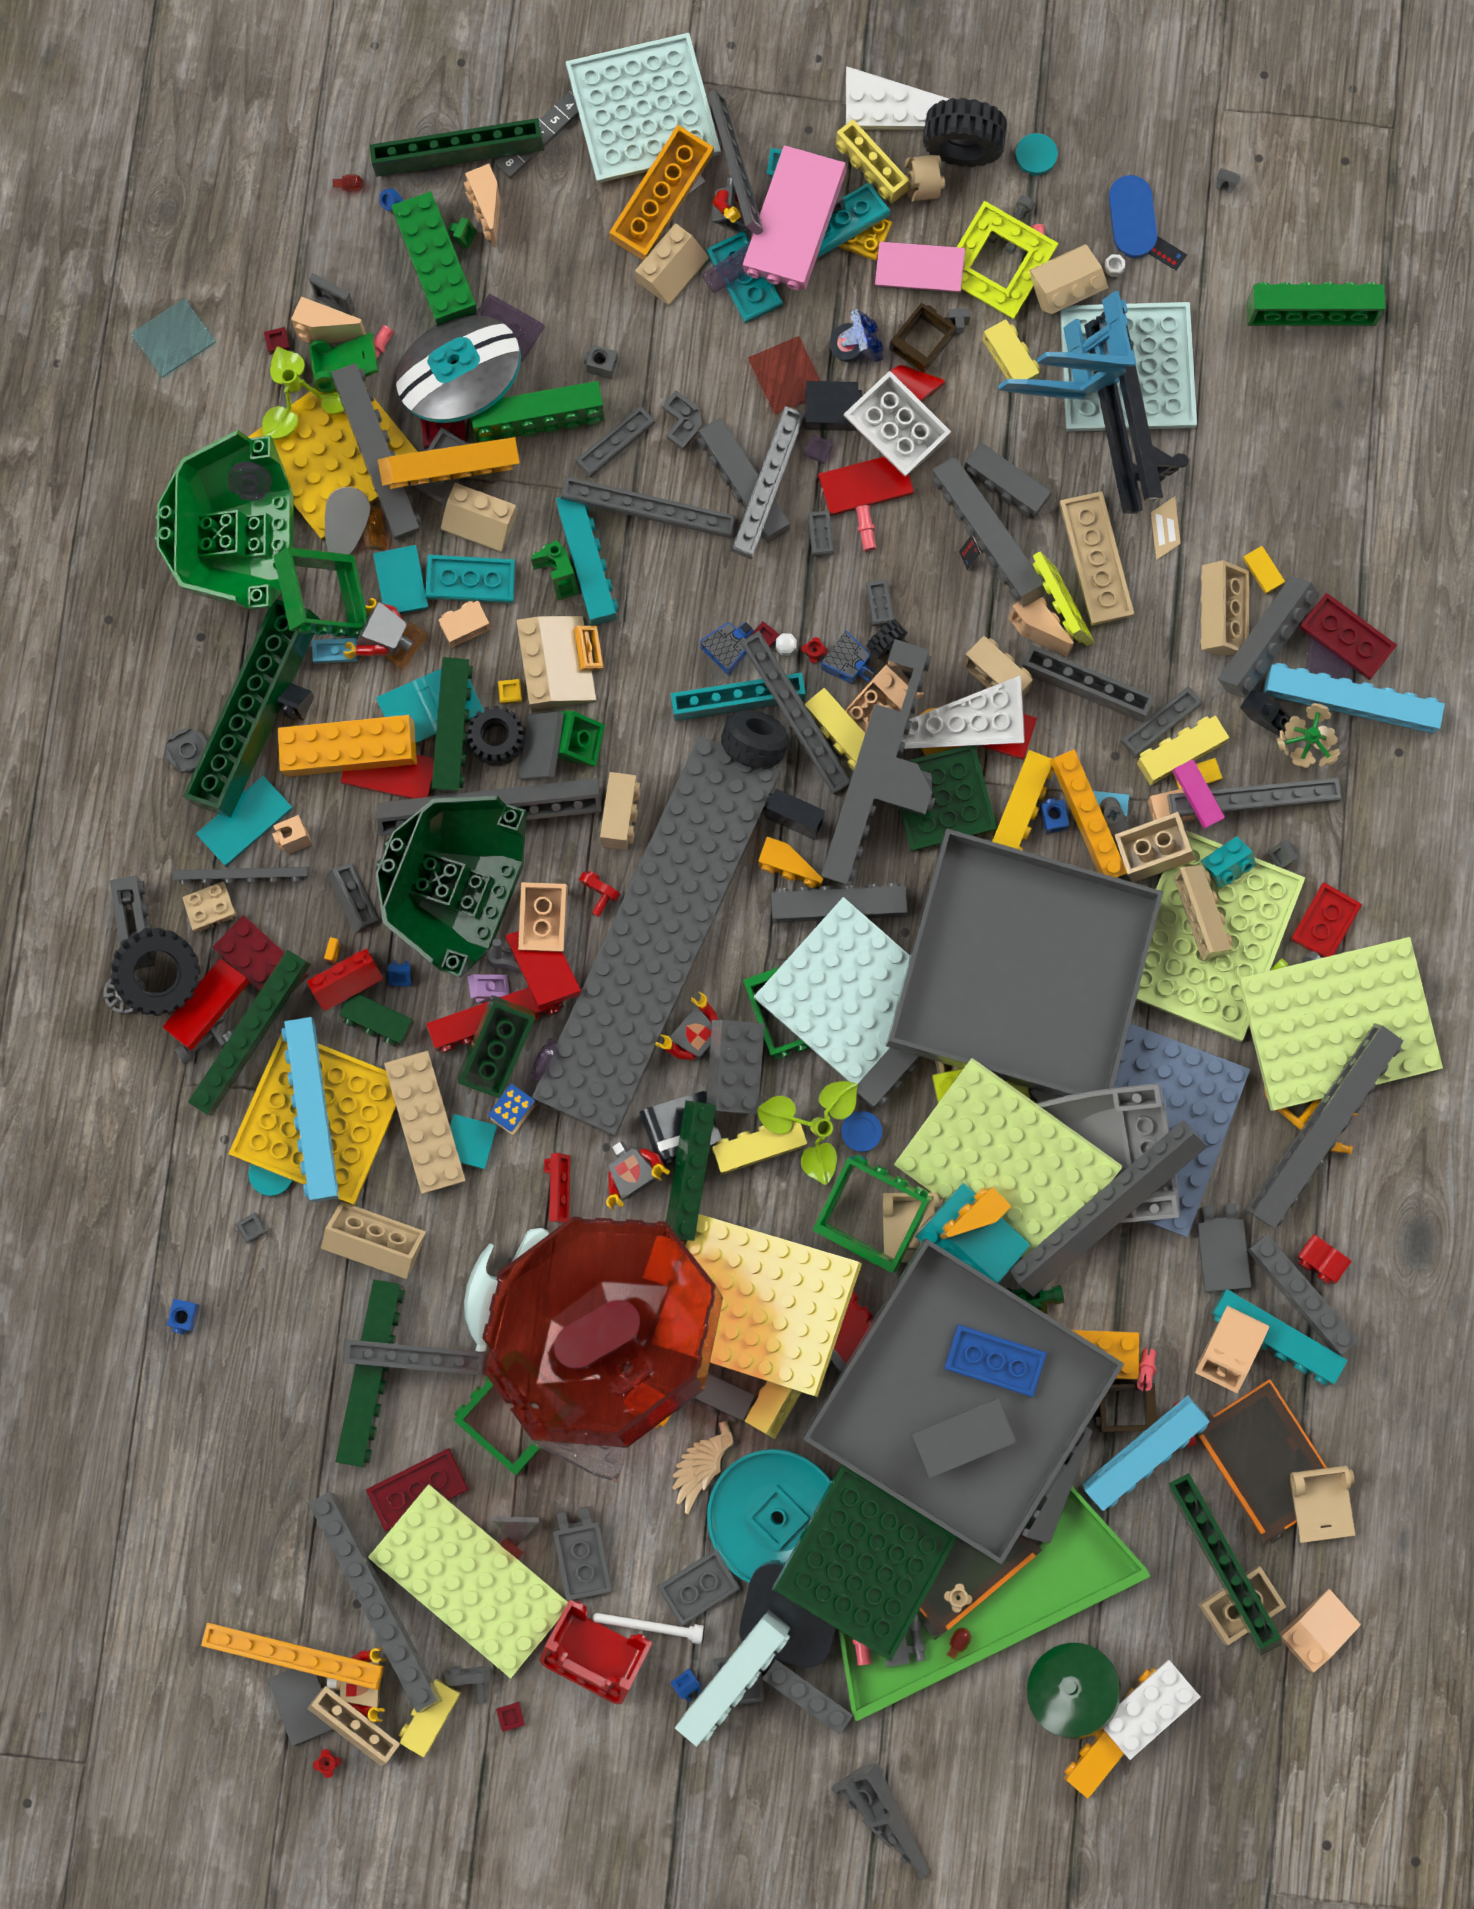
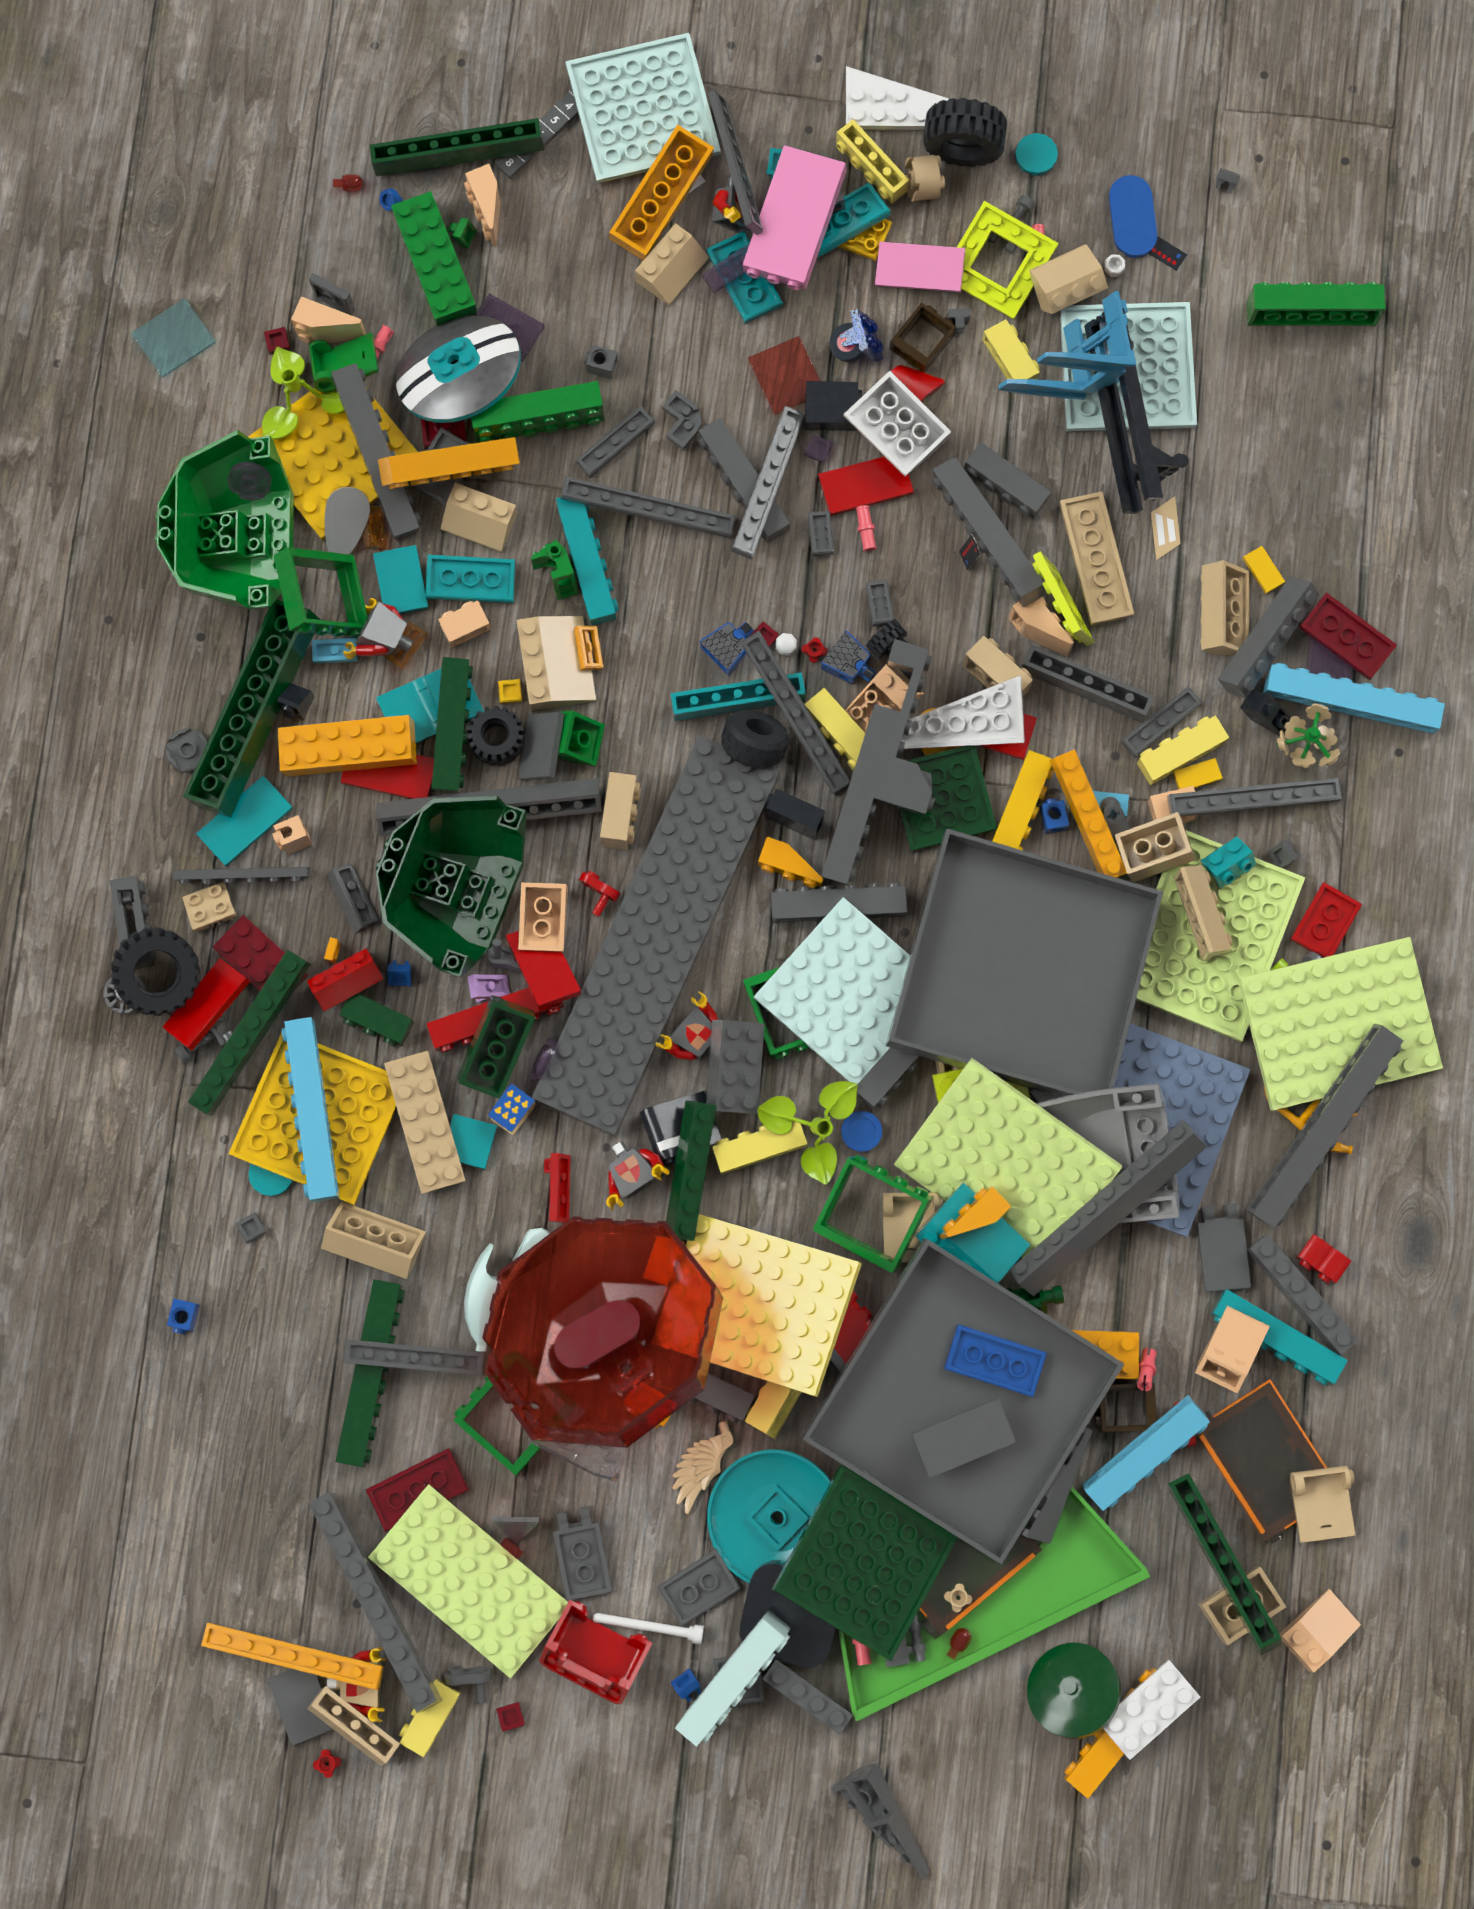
dark pink tile [1172,759,1225,829] -> none

